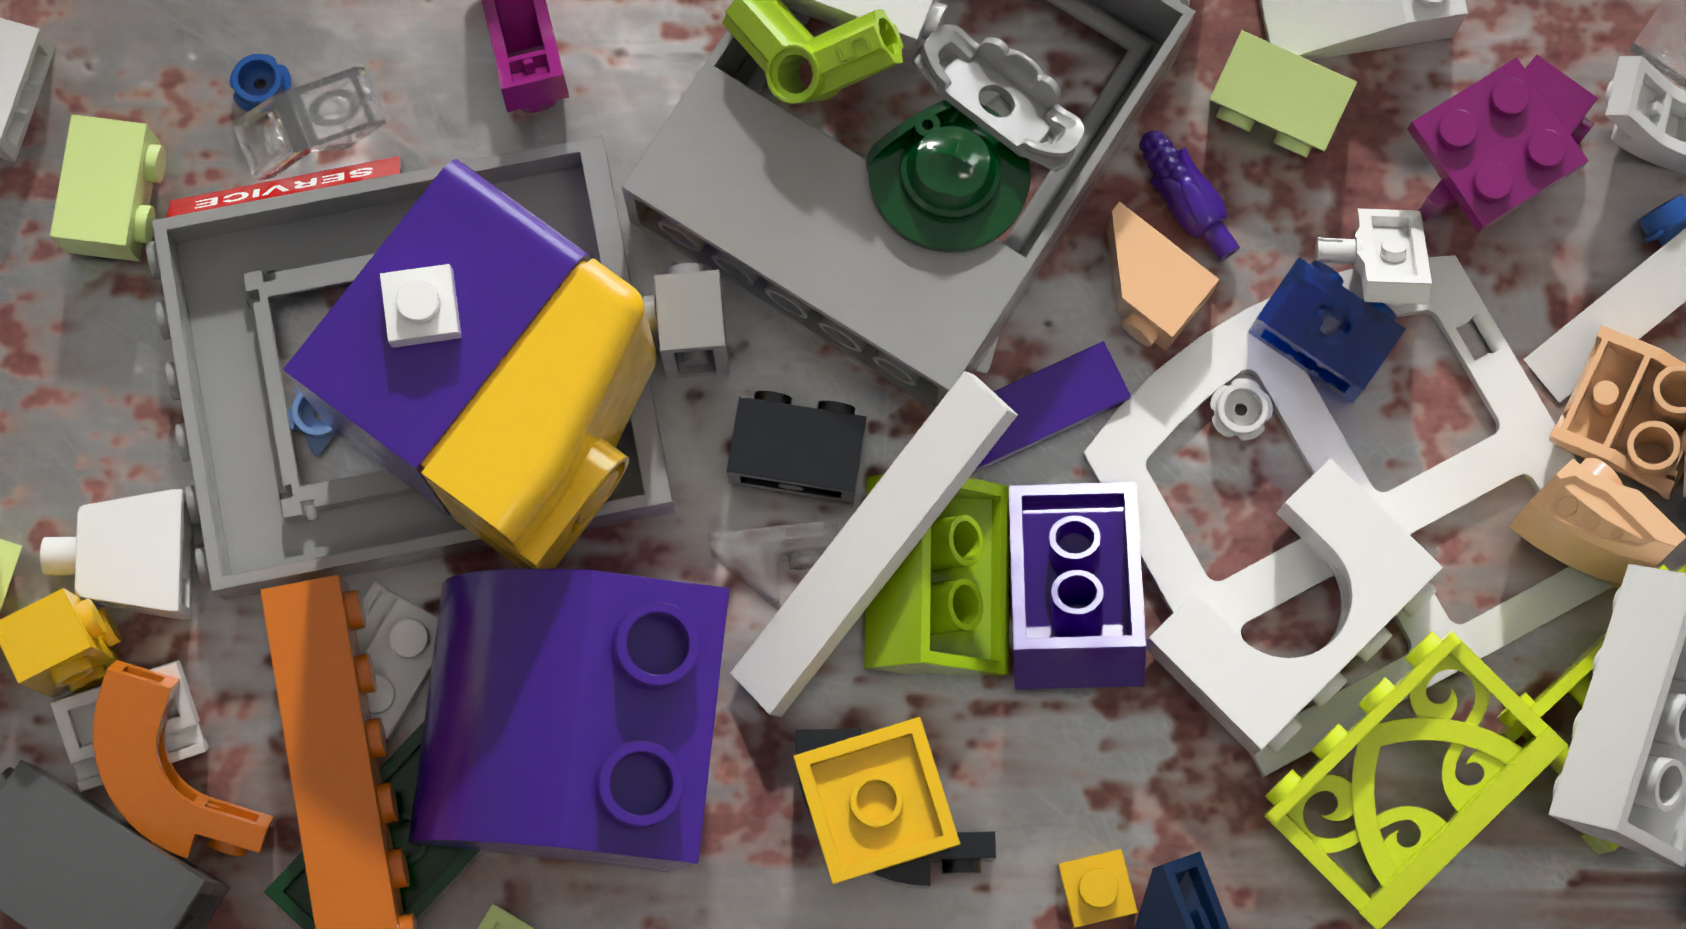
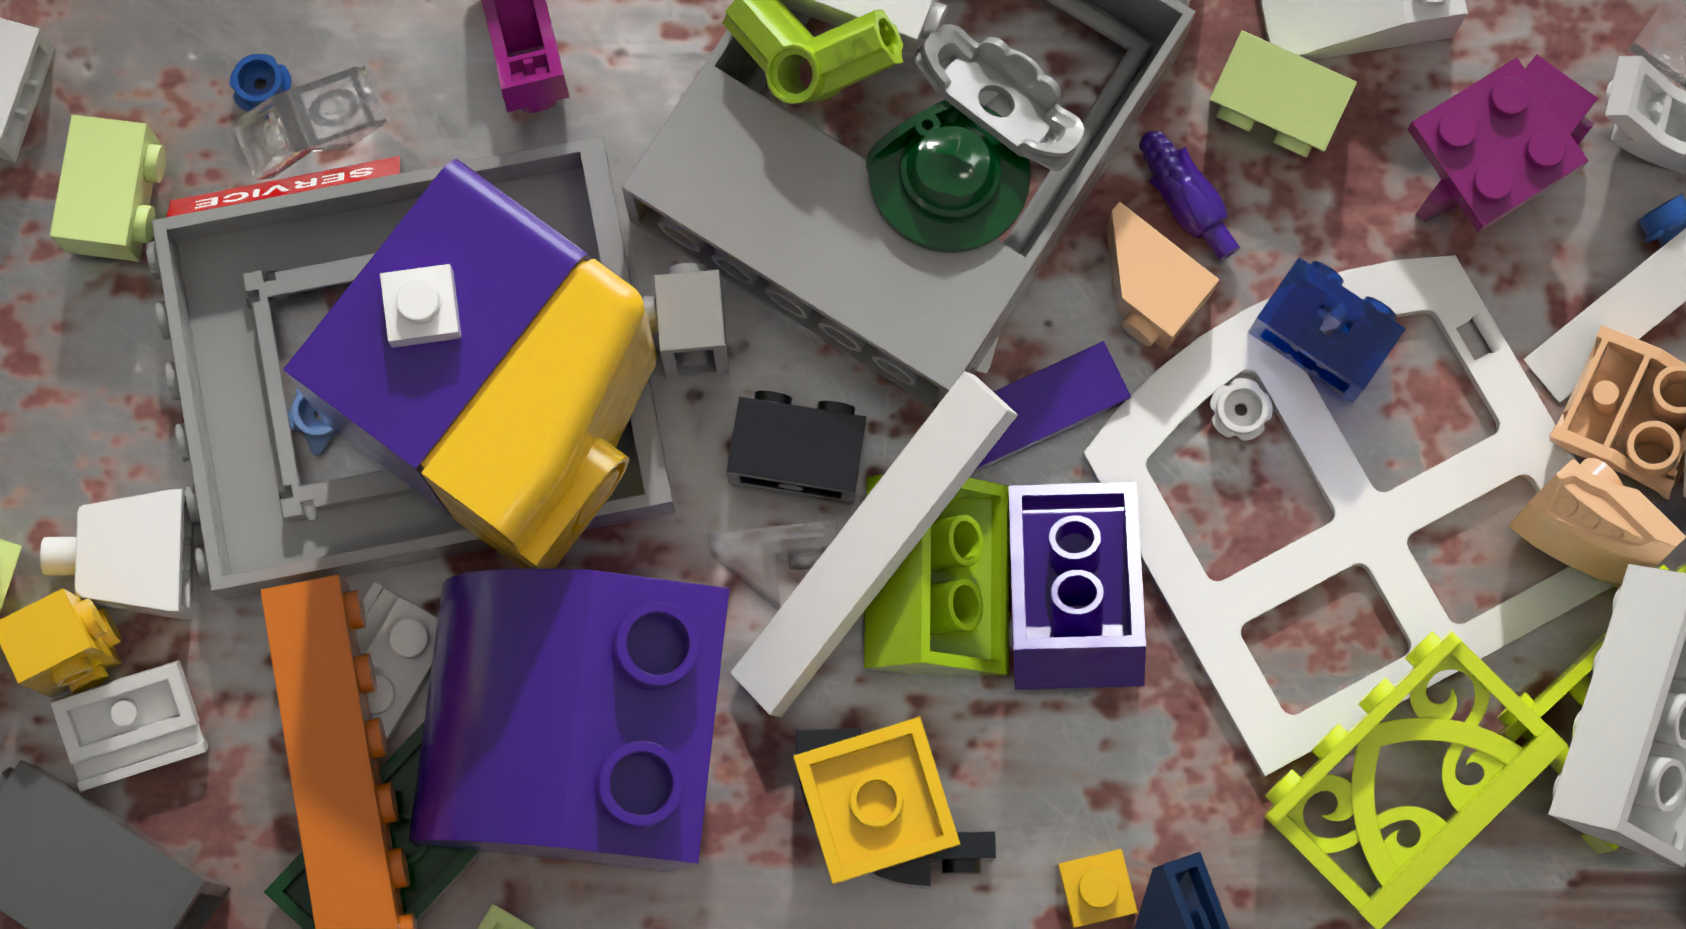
orange arch [93,660,274,859] -> none
white arch [1146,458,1443,756] -> none
white plate [1315,208,1432,306] -> none

